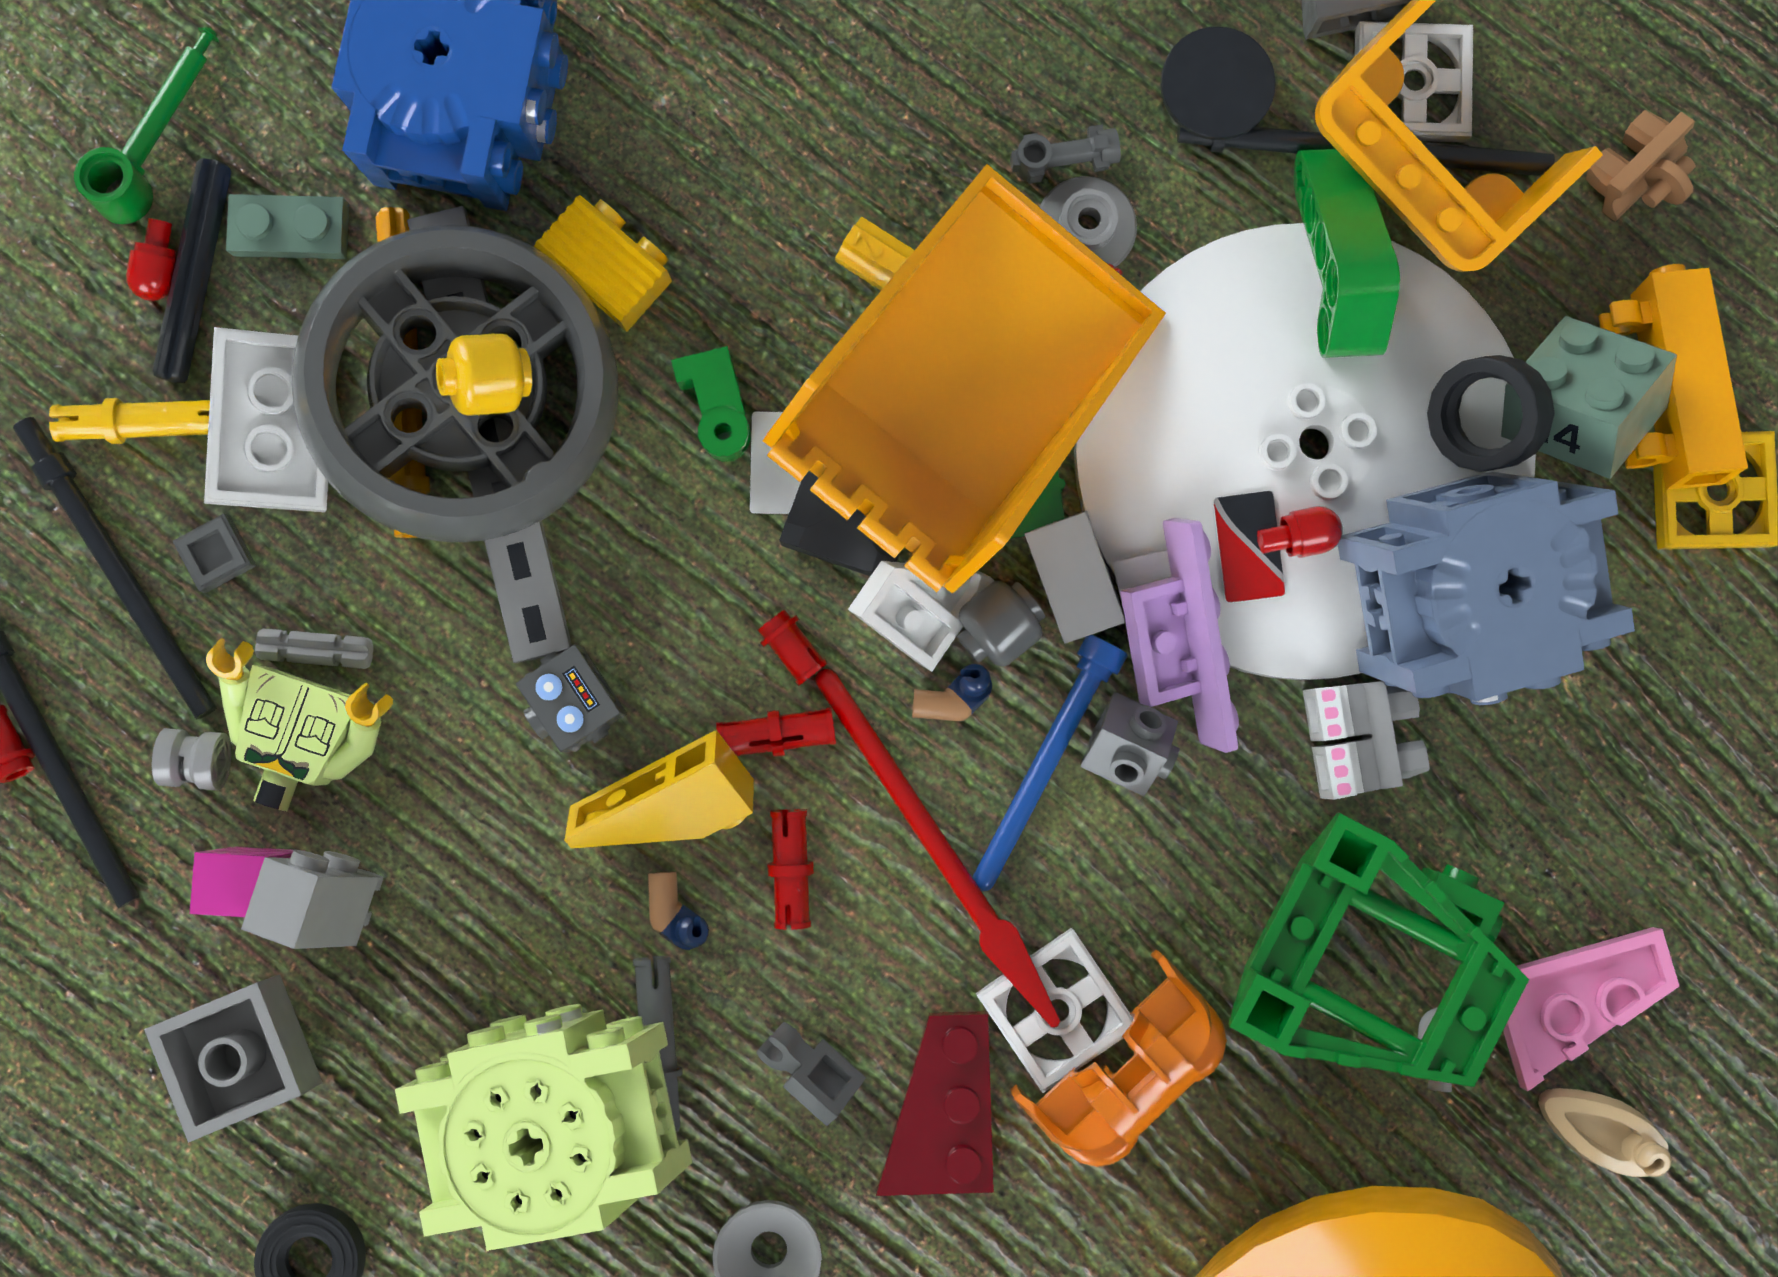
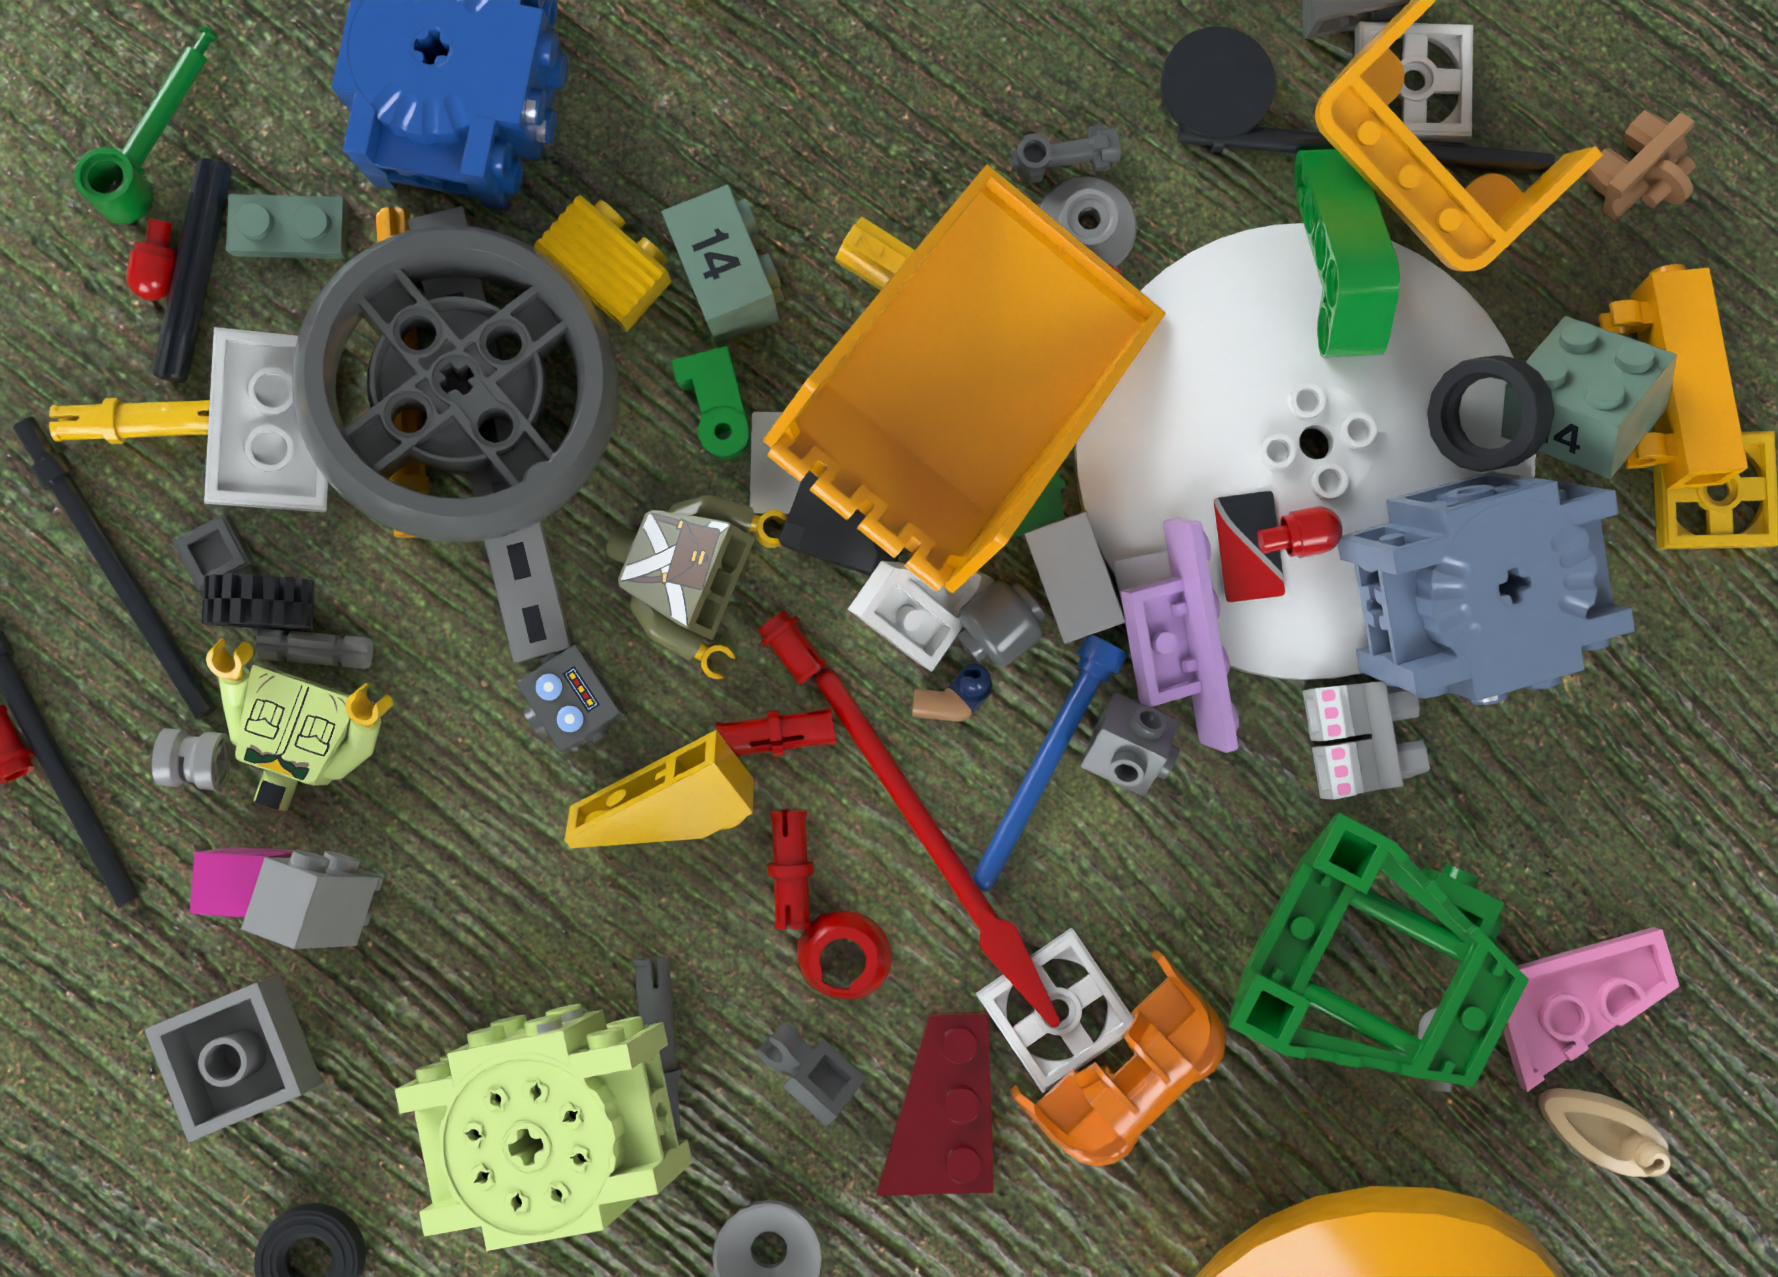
yellow head [436,334,532,416] -> none
arm [647,871,709,950] -> none
none -> black tyre [202,574,315,630]
none -> olive torso [606,494,787,679]
none -> sand green brick [661,184,784,347]
none -> red piece [797,910,892,1000]

